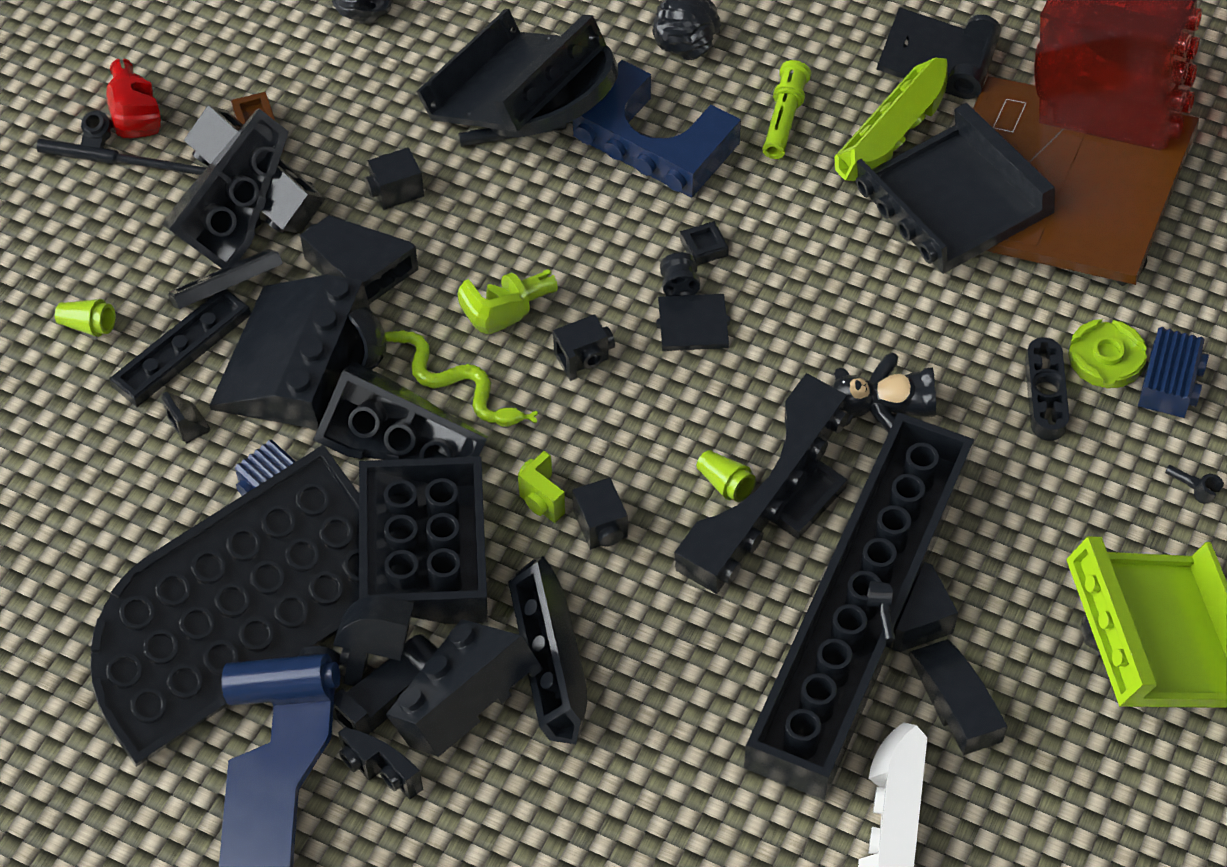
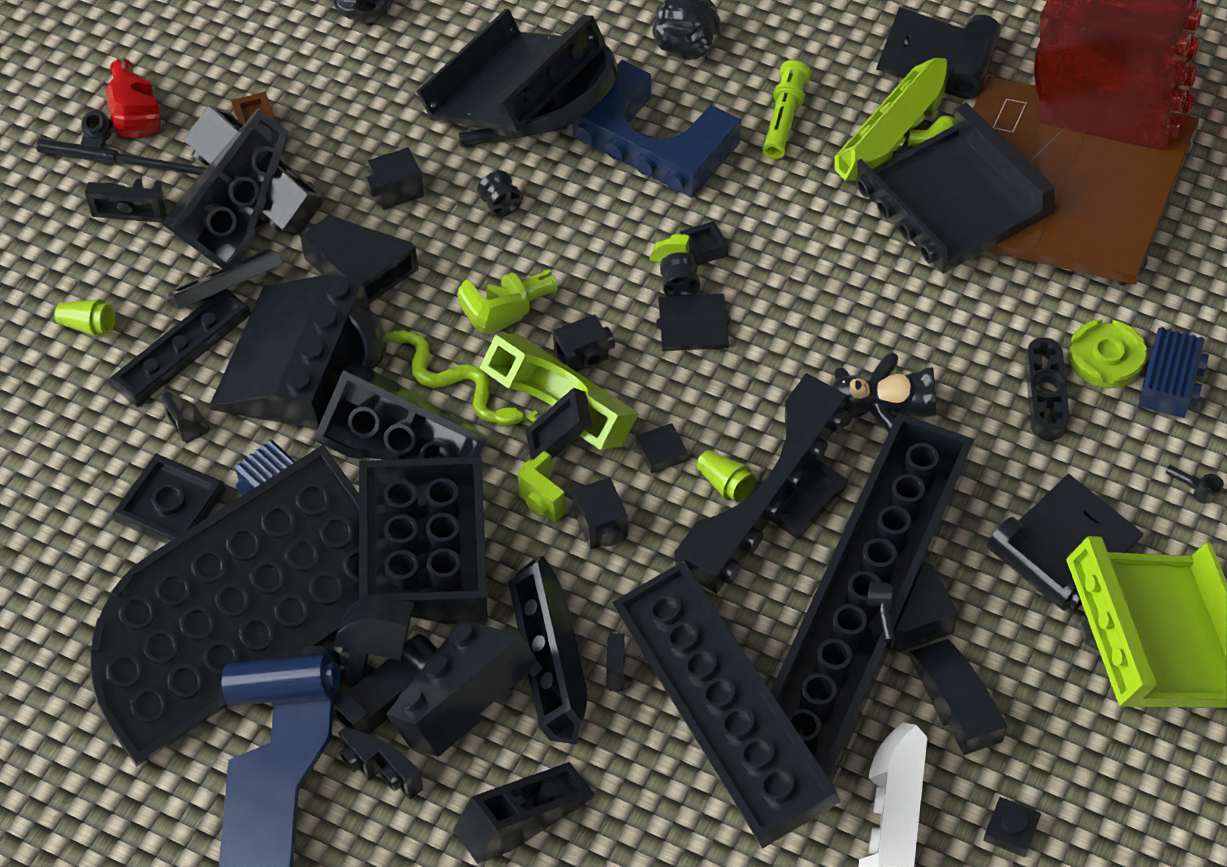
none -> black plate [85,179,166,223]
none -> black plate [112,453,226,544]
none -> black slope [453,762,595,864]
none -> black wheel [477,170,523,217]
none -> lime arch [479,334,639,450]
none -> black tile [526,388,592,459]
none -> black tile [606,633,625,691]
none -> black plate [612,561,842,849]
none -> black tile [636,423,688,474]
none -> lime tile [649,234,689,263]
none -> lime arm [908,115,955,147]
none -> black plate [983,797,1042,858]
none -> black door [987,473,1144,611]

